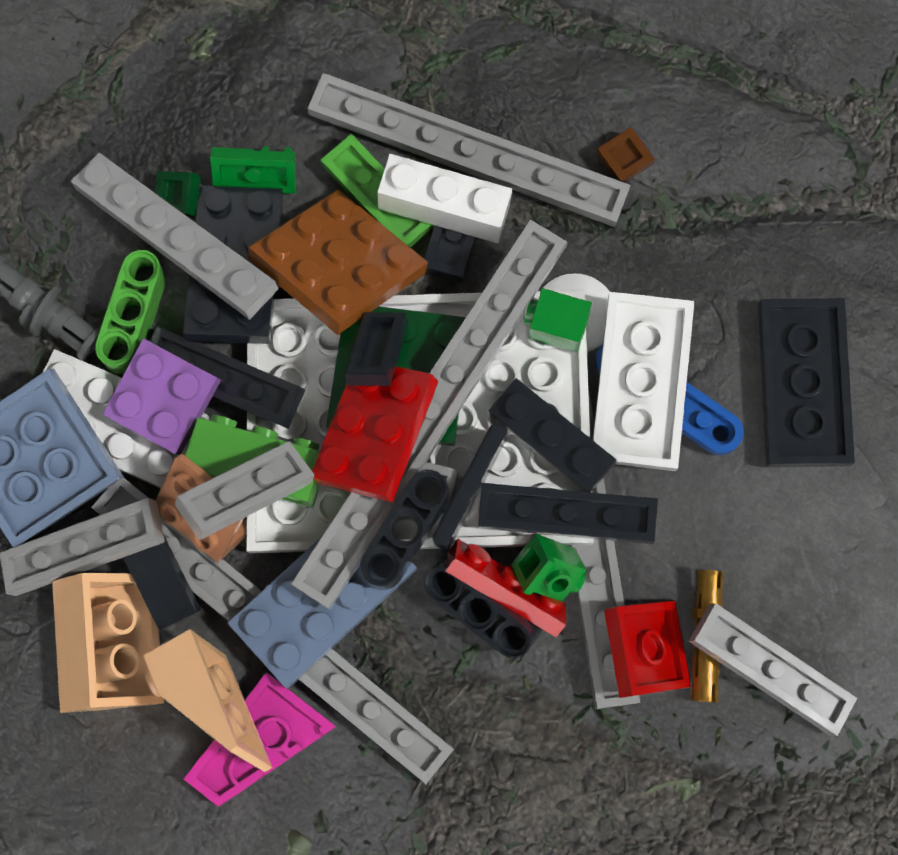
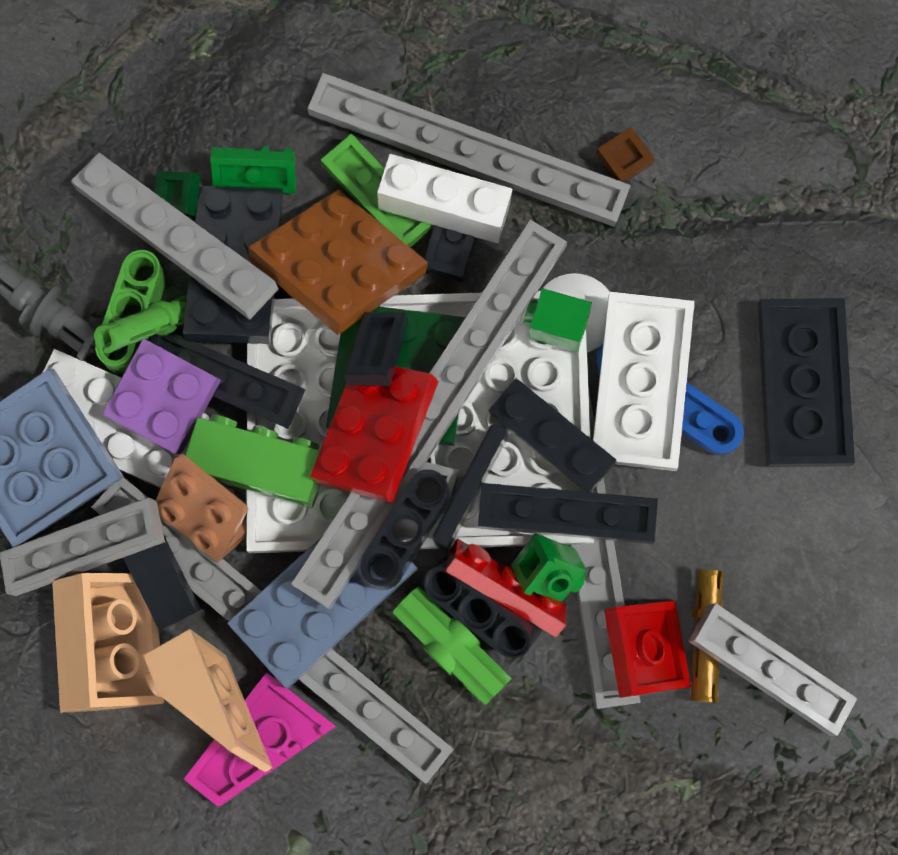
light grey plate [175,441,314,541] -> none
none -> bright green pin [94,295,187,353]
none -> bright green piece [392,586,512,705]

